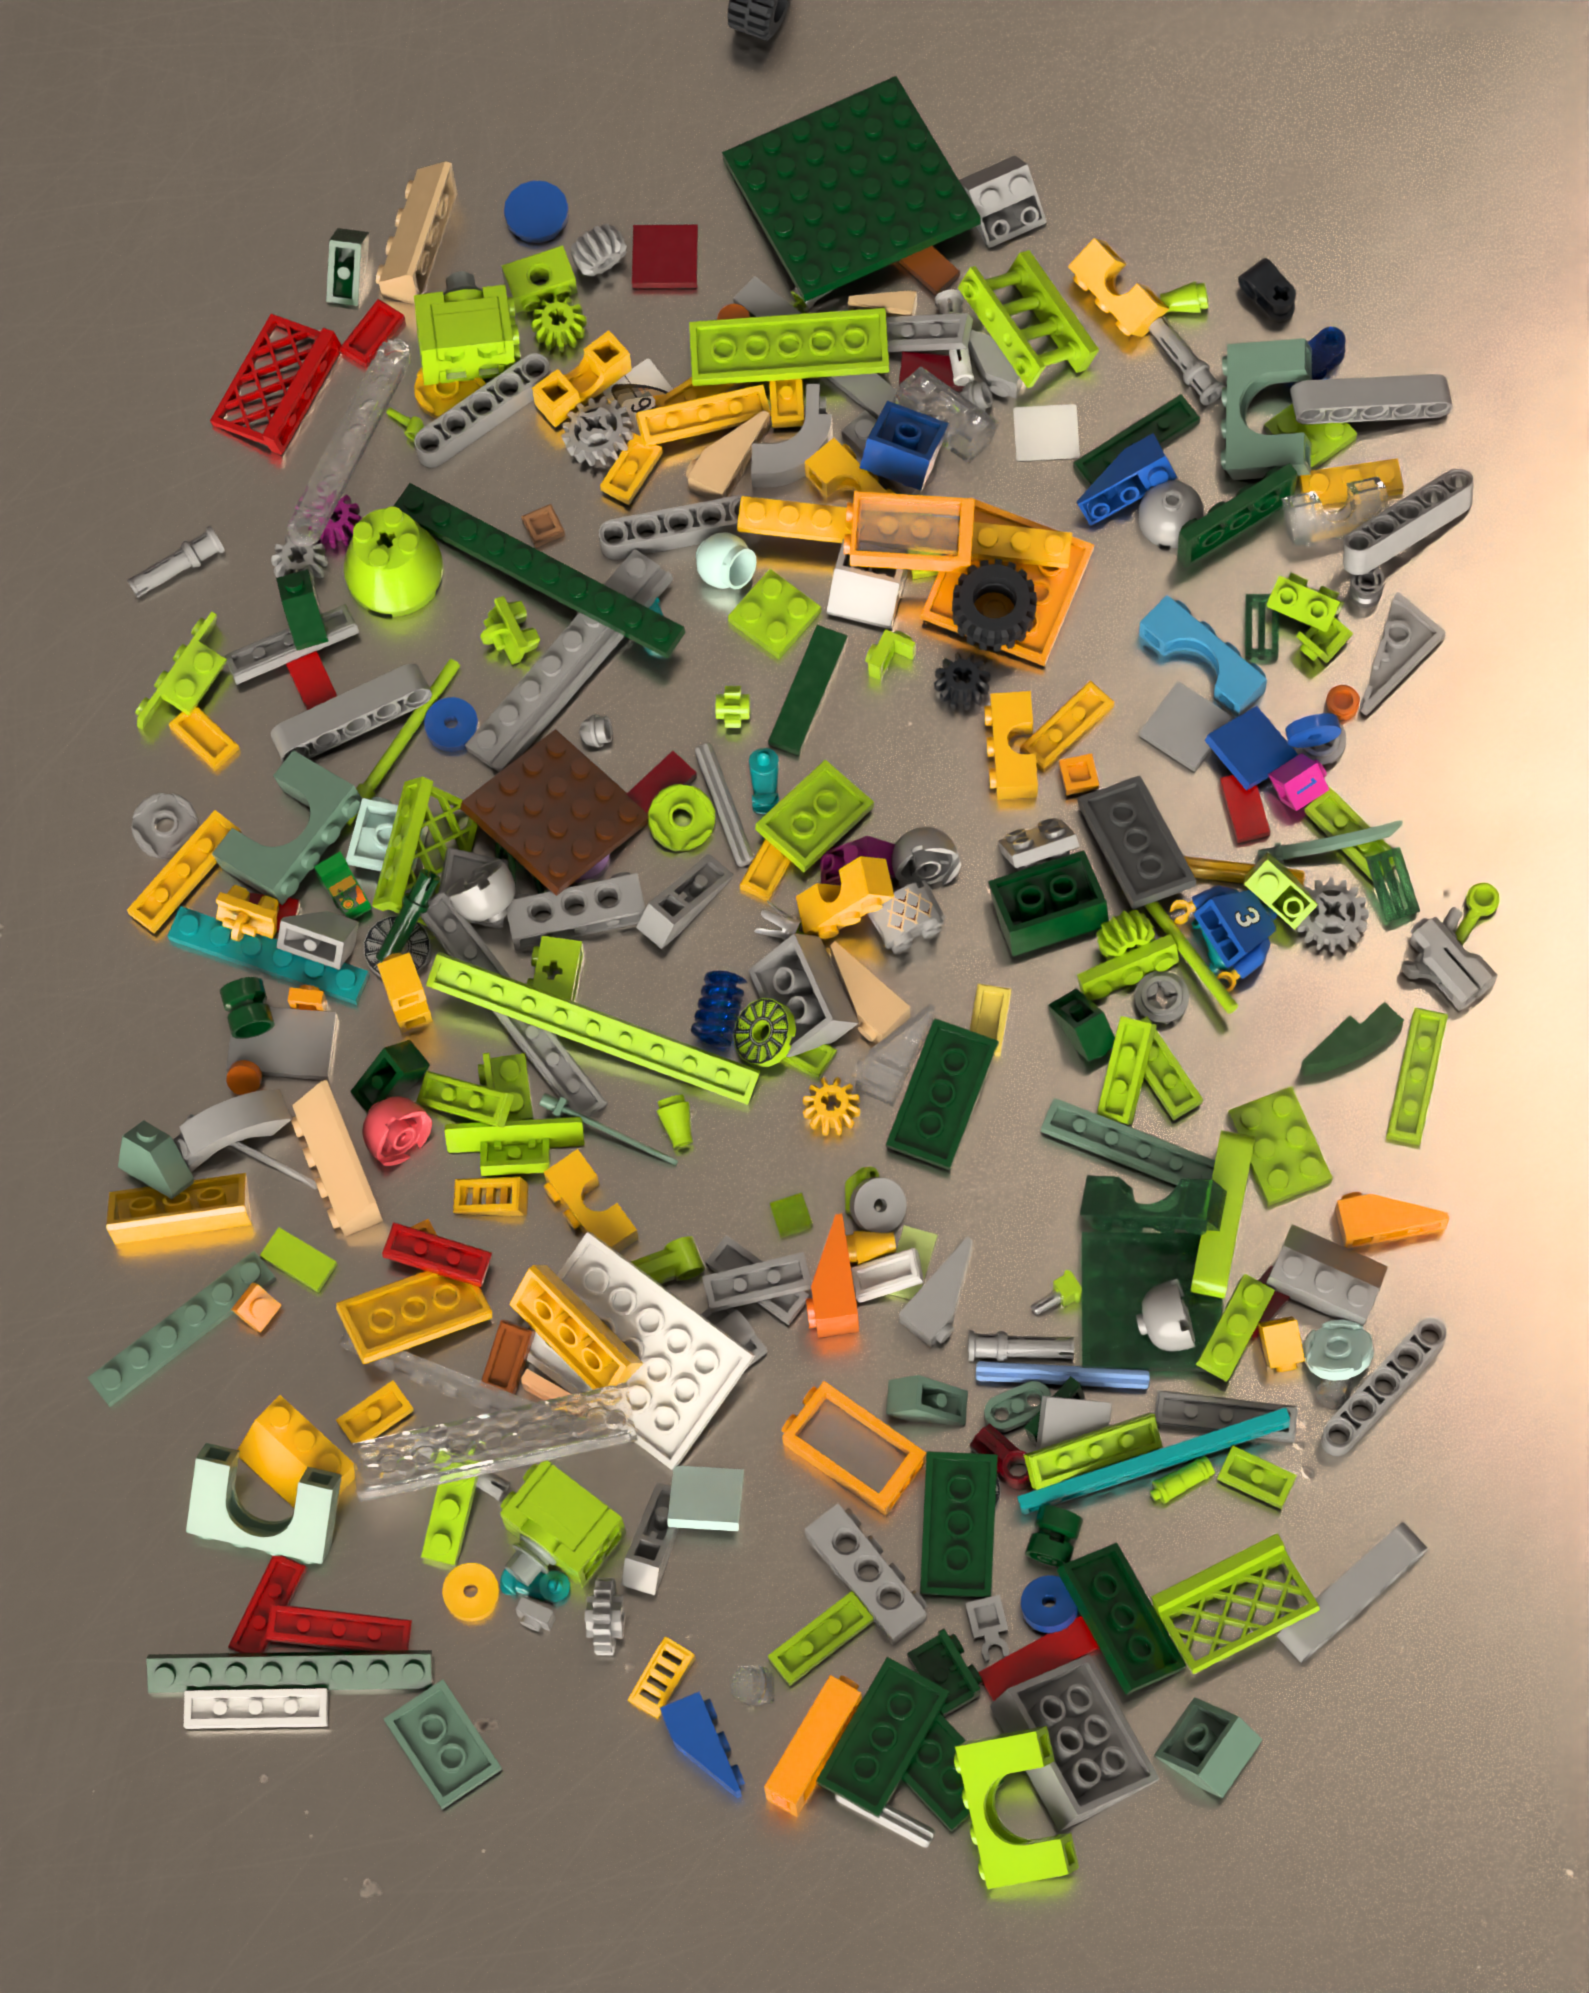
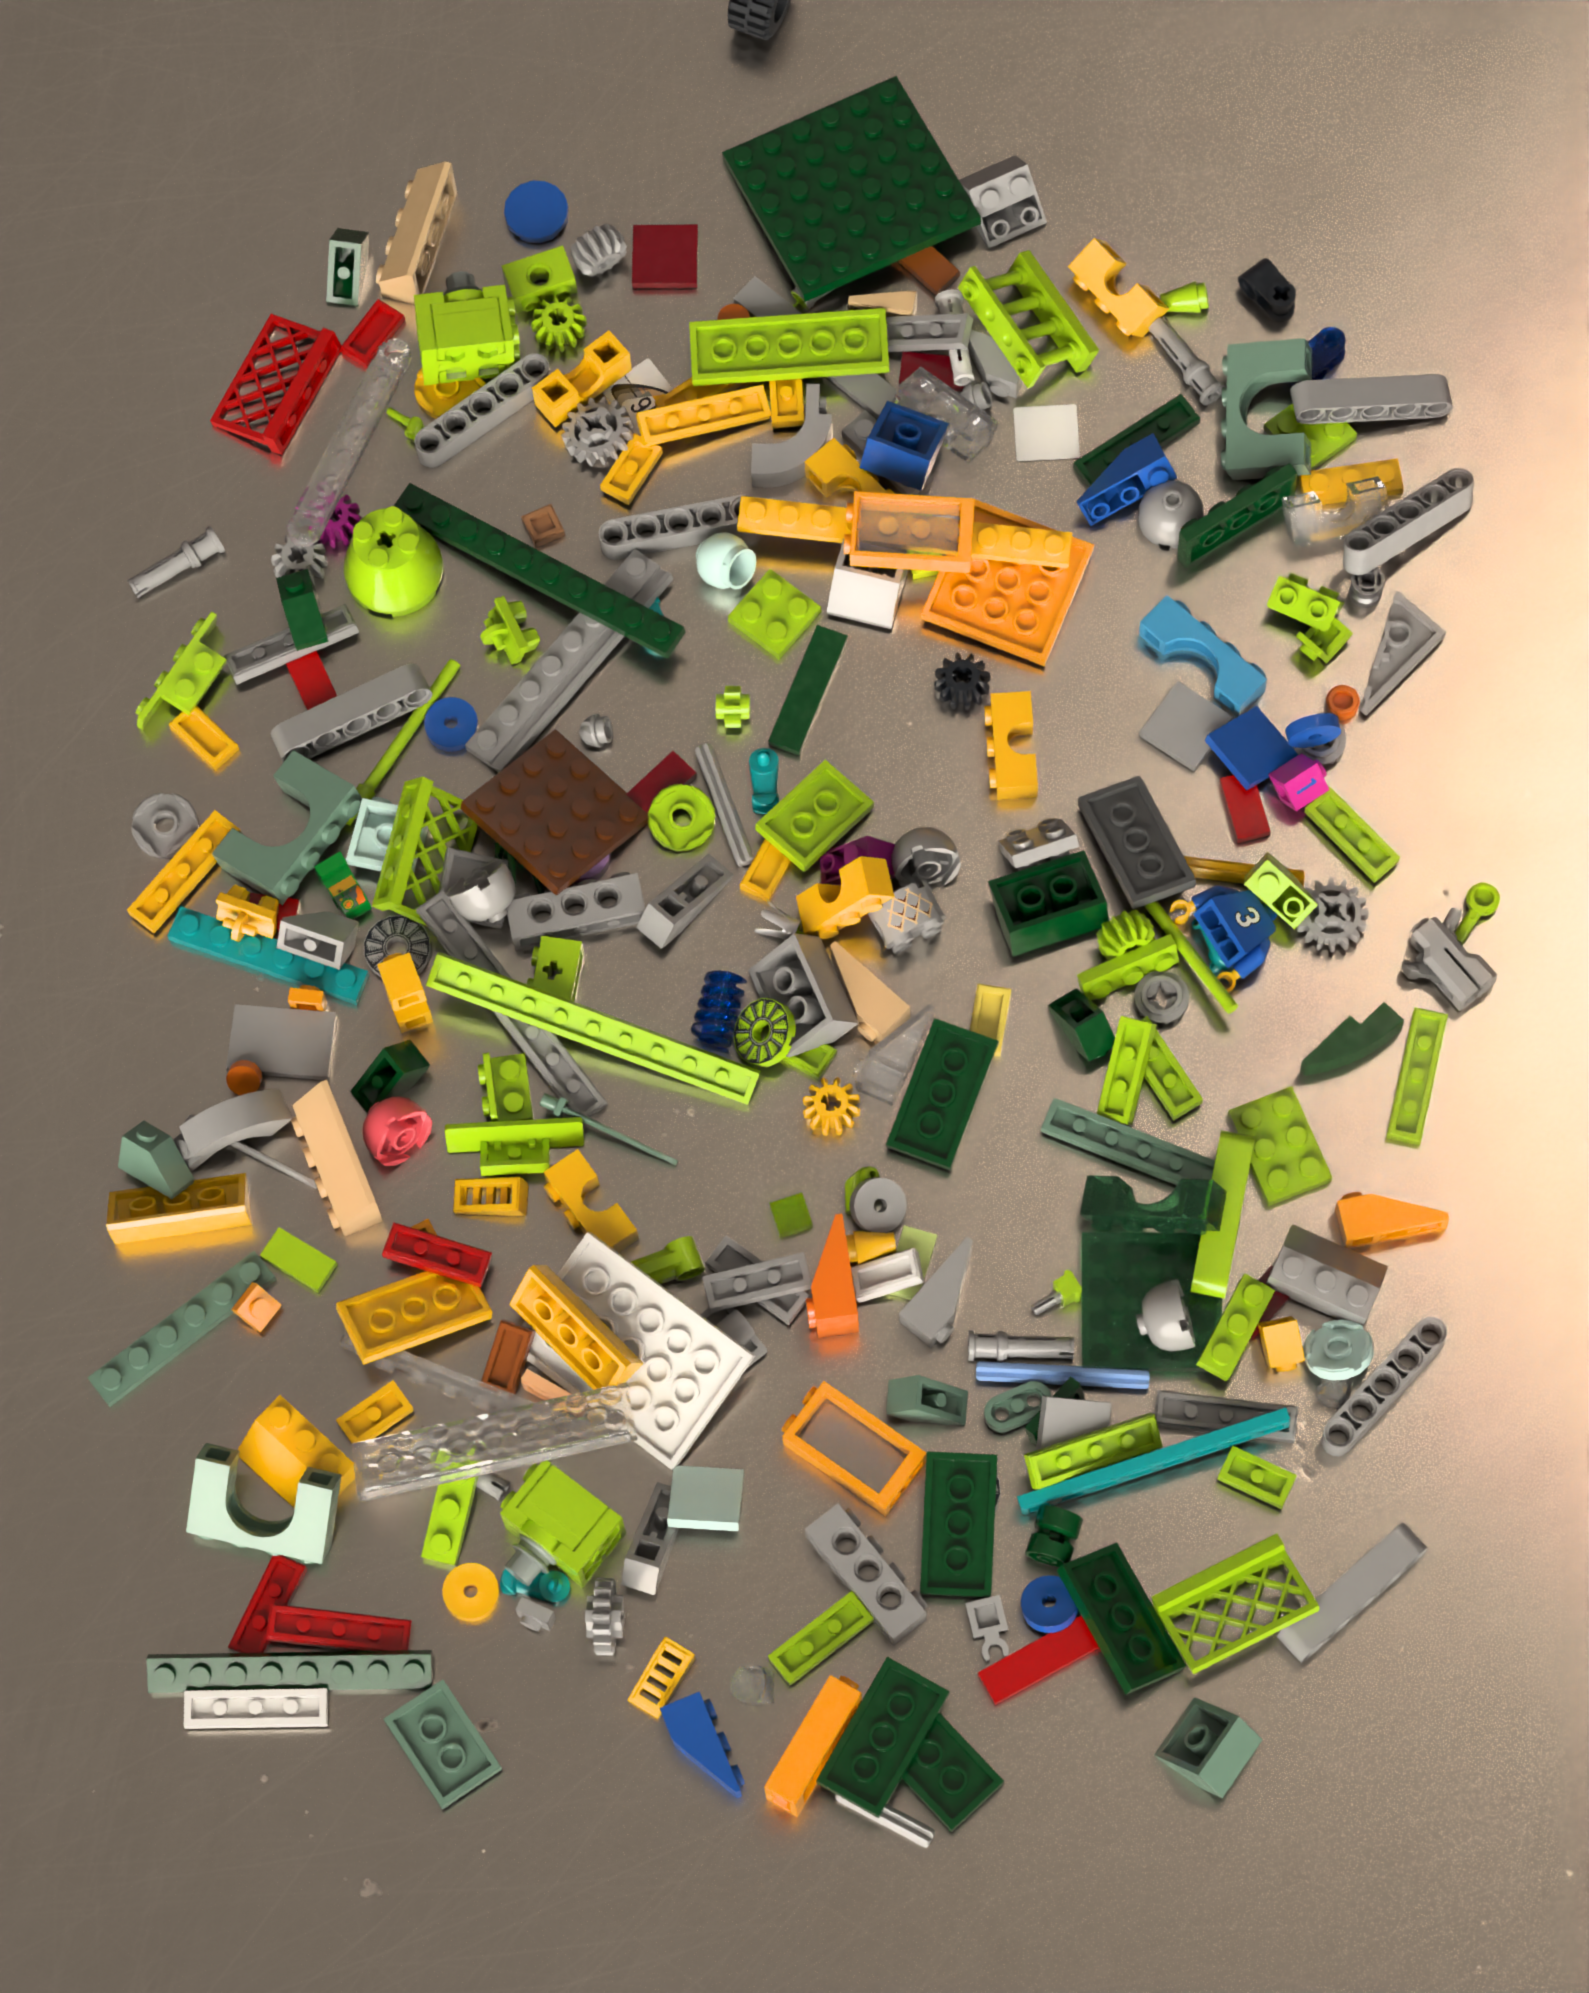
dark green wheel [220,977,275,1039] -> none
dark green pin [376,869,441,962] -> none
lime tile [416,1070,514,1128] -> none
lime cone [656,1094,693,1148] -> none
tan slope [686,410,771,500] -> none
lime bracket [865,629,916,681] -> none
dark green bracket [907,1628,983,1717] -> none
black tyre [952,559,1037,652] -> none
arch [954,1726,1079,1889] -> none
dark red piece [969,1423,1031,1490] -> none
light grey slope [990,1654,1160,1831] -> none
yellow tile [1020,680,1114,773] -> none
light orange plate [1059,753,1099,795] -> none
lime piece [1150,1456,1215,1504] -> none
clear green tile [1245,593,1279,660] -> none
sand green sword [1258,820,1403,864] -> none
clear green tile [1365,847,1420,922] -> none

